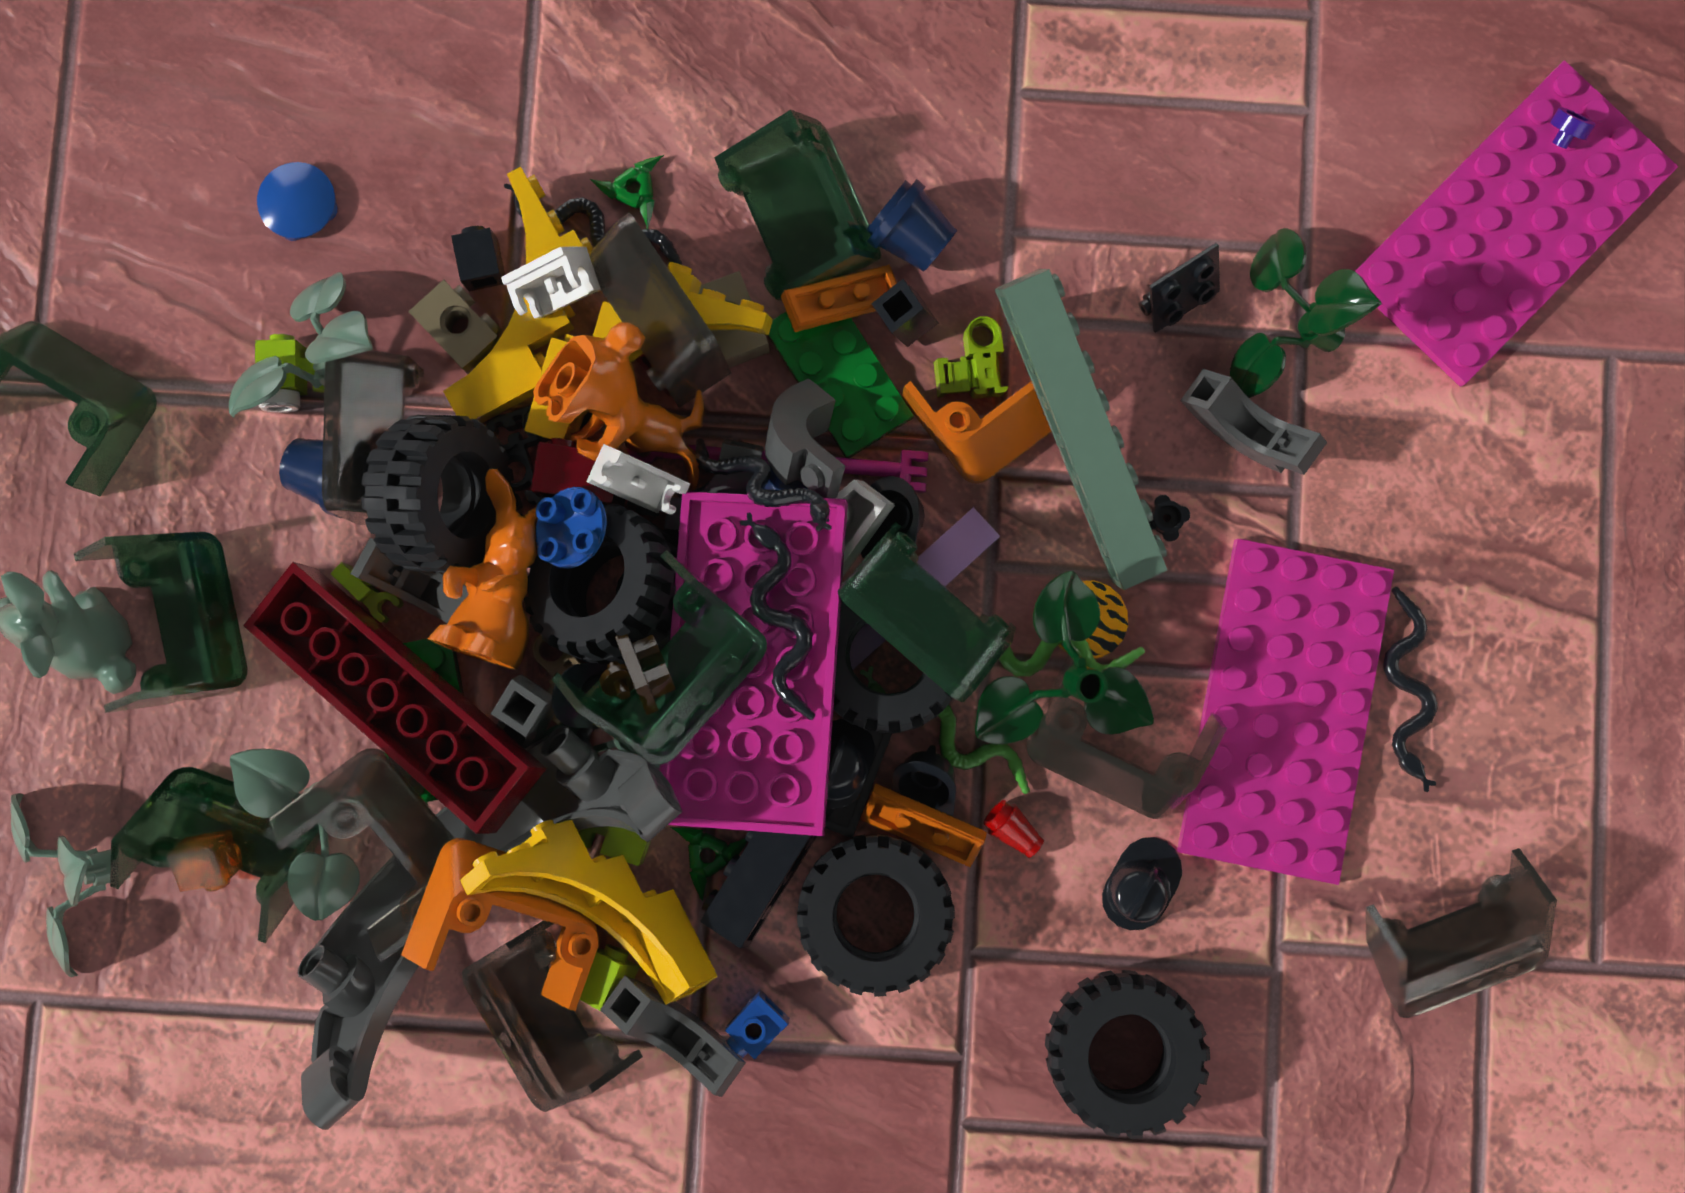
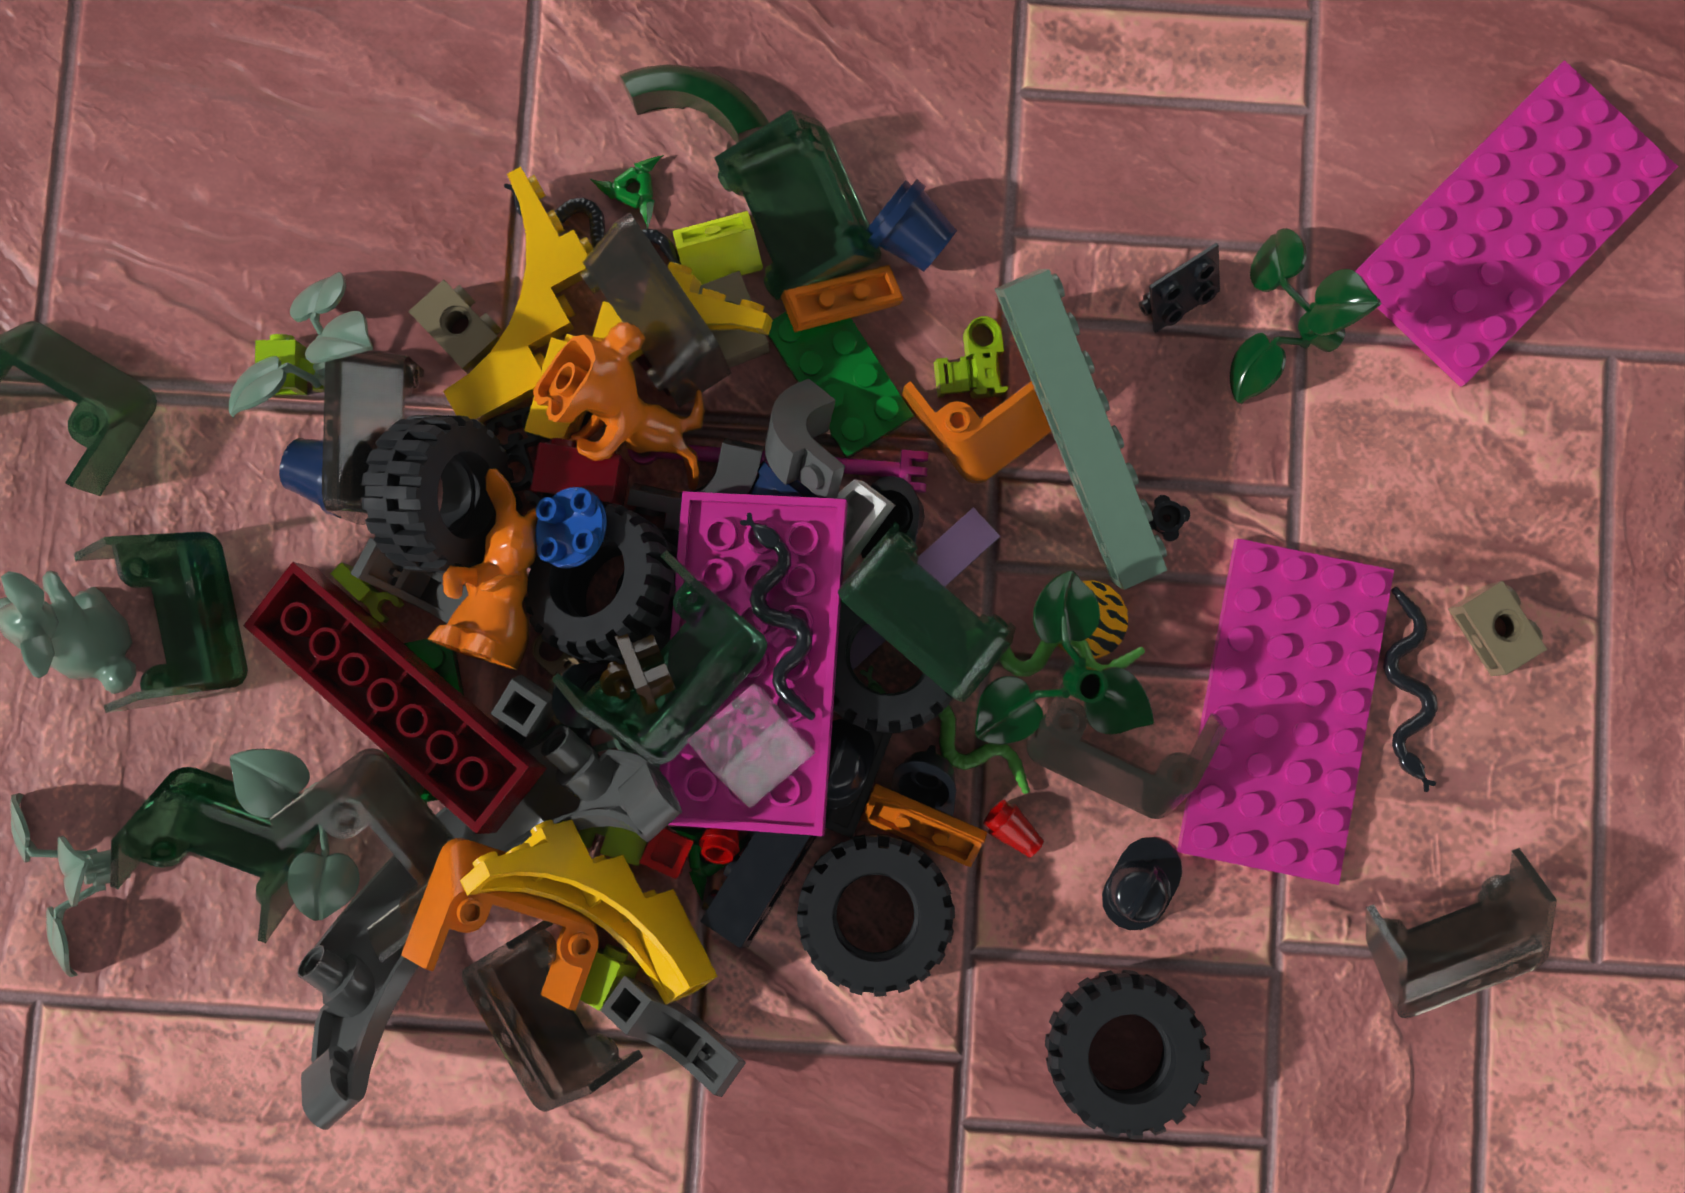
clear orange brick [167,830,243,892] -> none
blue dish [257,162,338,241] -> none
white tile [259,389,301,413] -> none
black brick [451,225,505,292] -> none
white hinge [501,247,601,319] -> none
white hinge [586,444,691,514] -> none
black animal [695,438,832,531] -> none
blue brick [725,990,790,1060] -> none
black brick [871,279,939,347] -> none
dark grey arch [1180,369,1327,475] -> none
dark purple tile [1550,107,1596,149] -> none
none -> brick [620,65,775,150]
none -> red panel [639,826,695,880]
none -> neon yellow panel [672,211,763,285]
none -> clear slope [687,684,816,808]
none -> red cone [699,828,739,864]
none -> dark tan brick [1448,581,1547,676]

